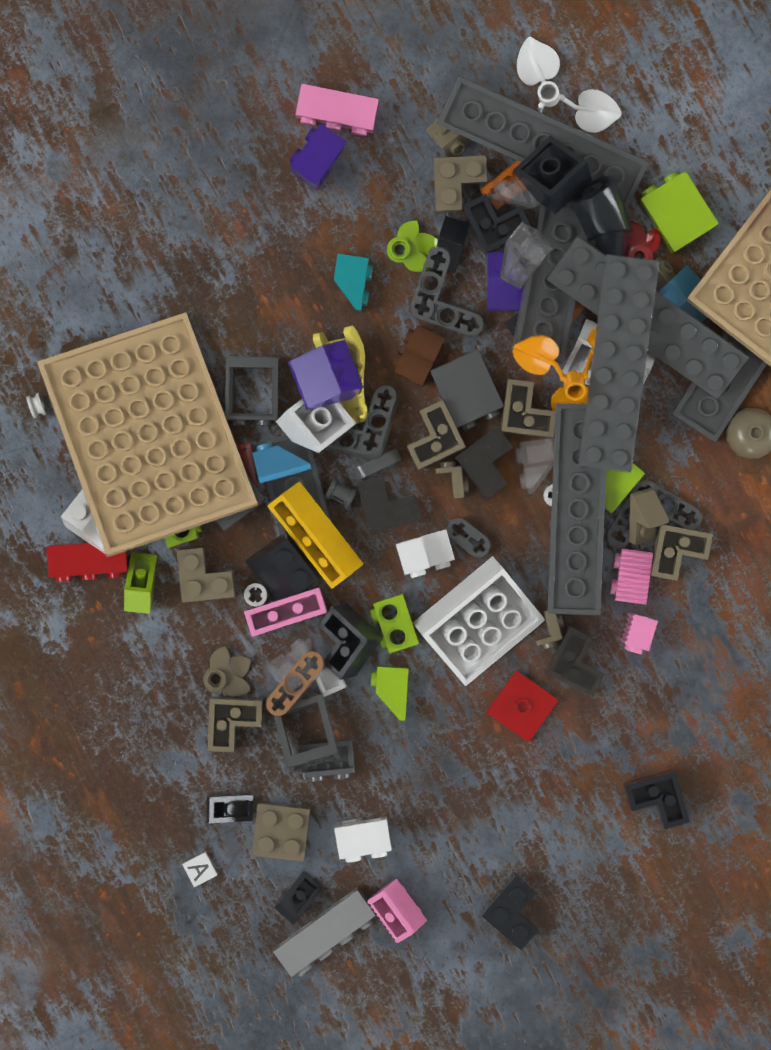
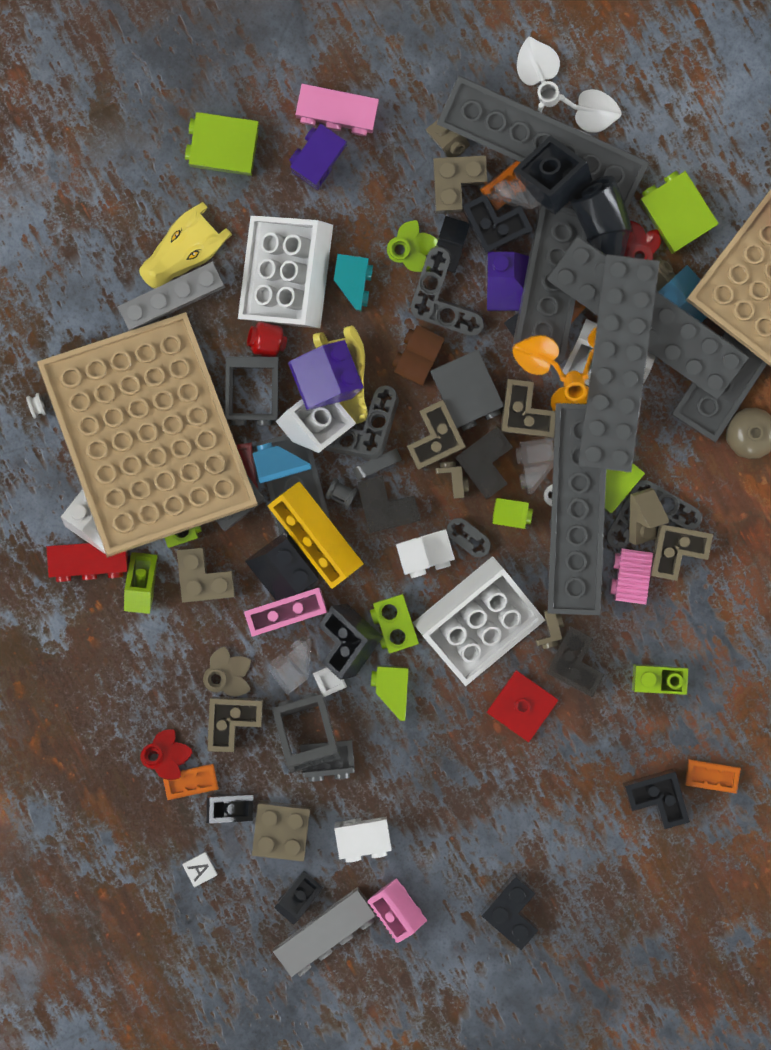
white bush [244,583,268,607] -> none
medium nougat beam [266,651,324,716] -> none
clear slope [500,222,552,289] -> none
bright pink brick [621,613,658,654] -> none
none -> light grey brick [118,262,225,331]
none -> light yellow animal [139,202,232,289]
none -> red plate [140,729,193,780]
none -> orange plate [163,763,219,800]
none -> lime brick [185,112,260,176]
none -> white slope [238,216,333,328]
none -> red head [247,321,287,357]
none -> lime slope [492,498,533,529]
none -> lime slope [632,664,688,695]
none -> orange plate [684,759,741,794]

